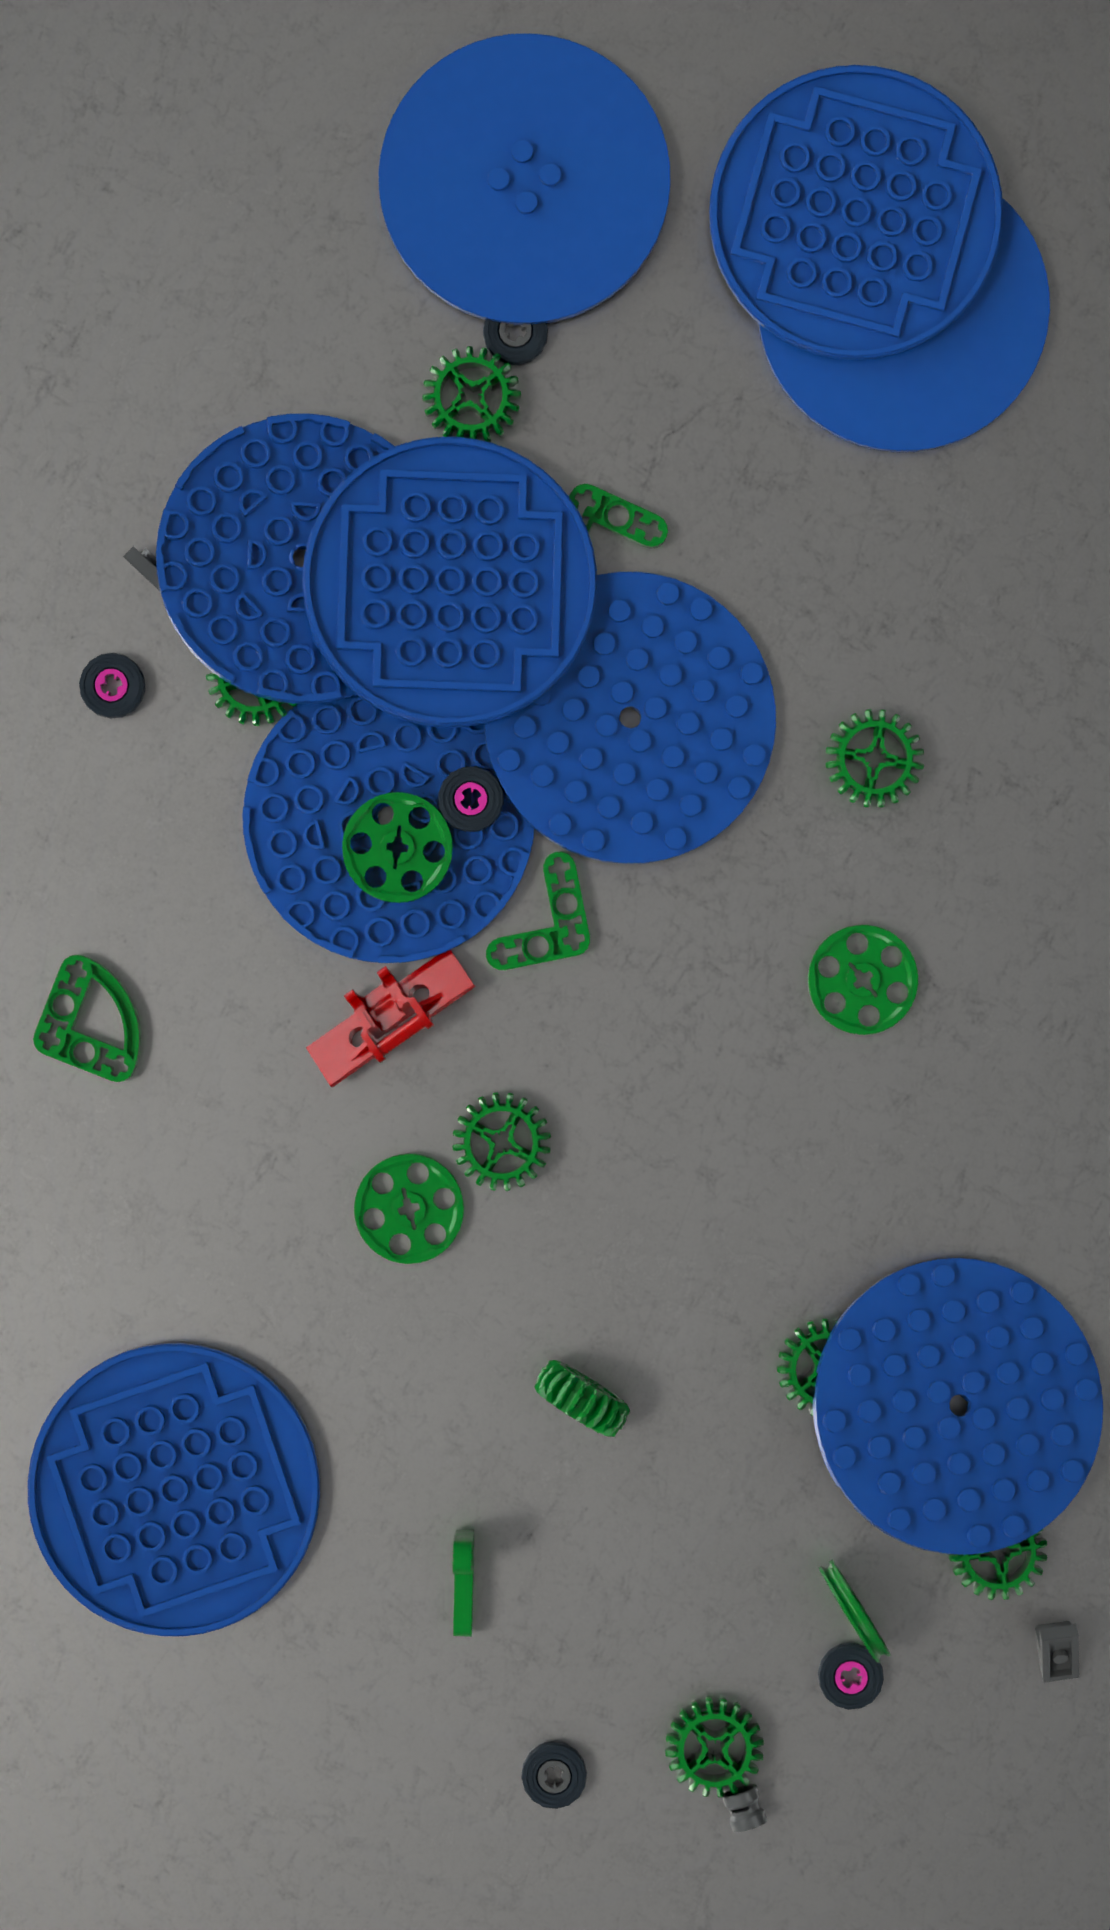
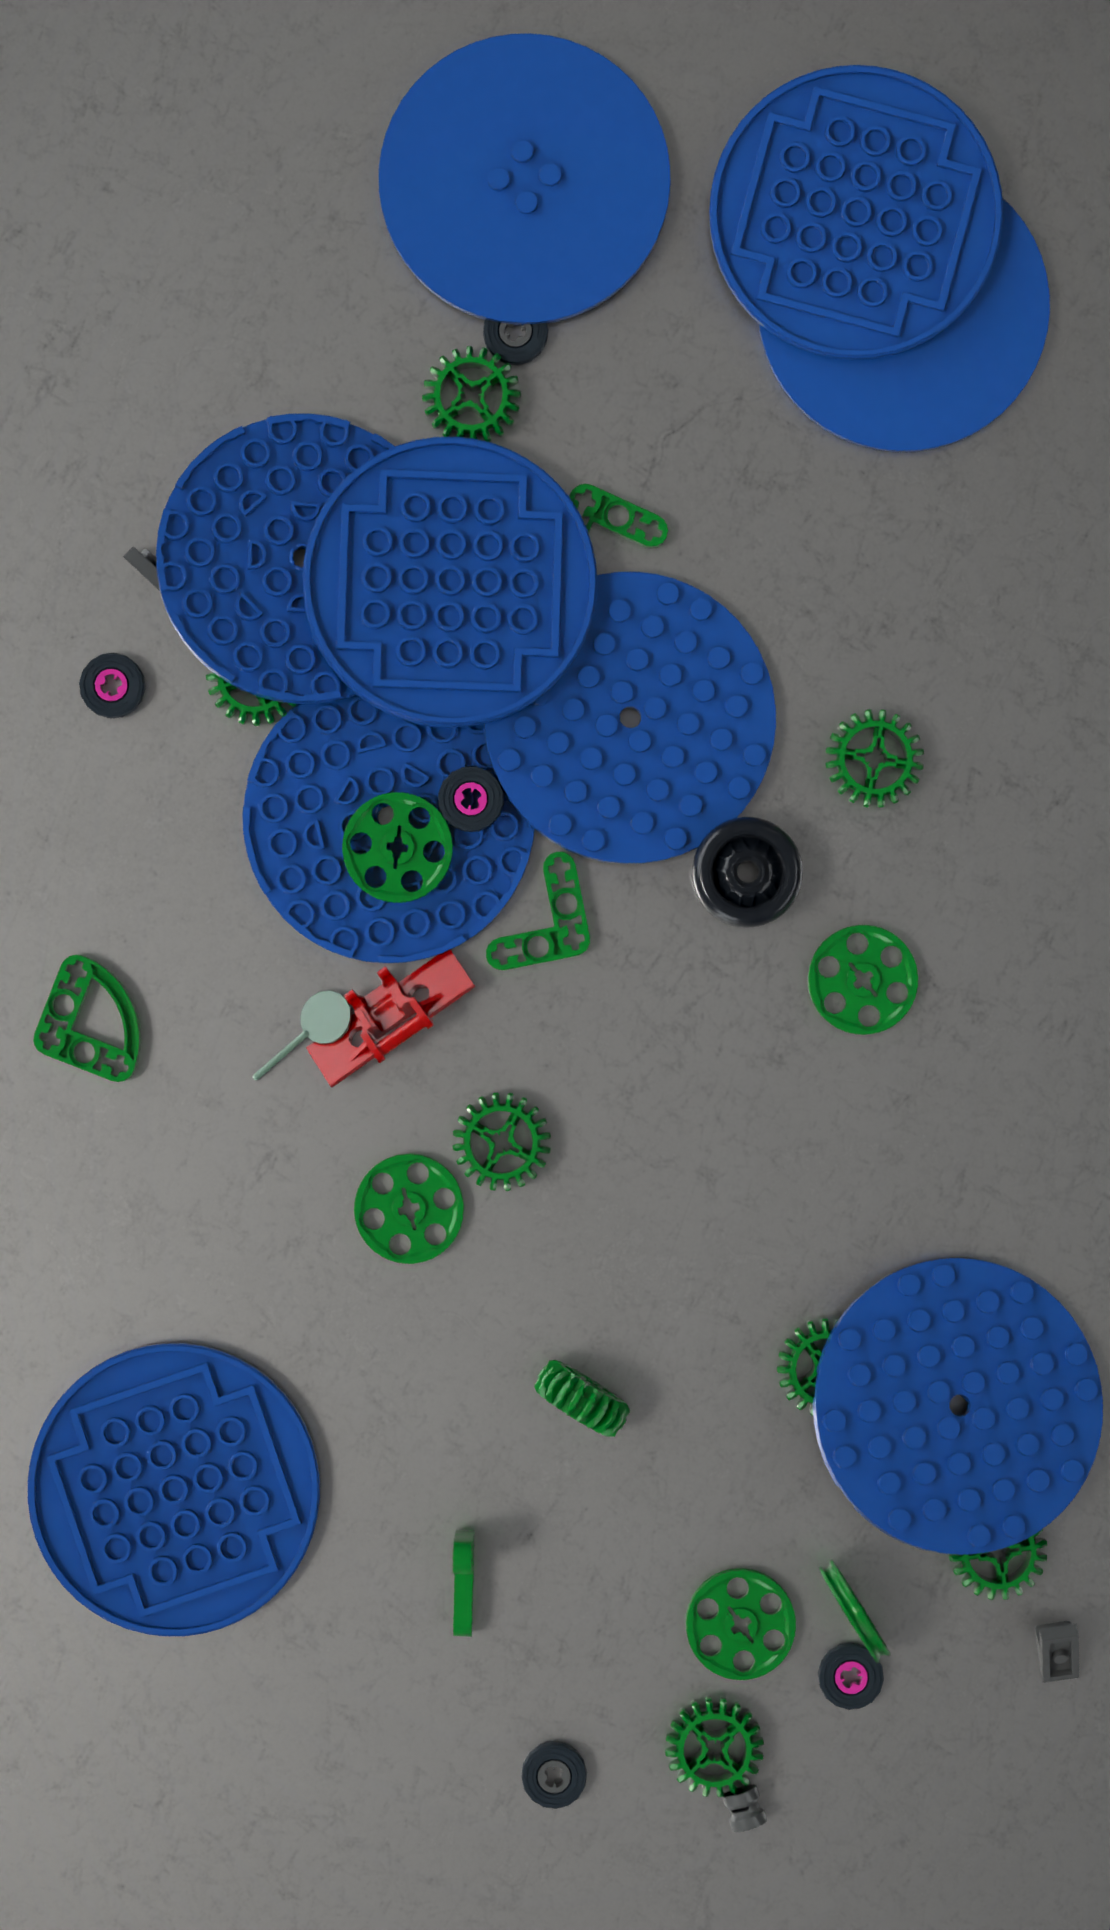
none -> sand green piece [253,990,352,1080]
none -> green wedge [686,1568,796,1680]
none -> black wheel [692,817,803,928]

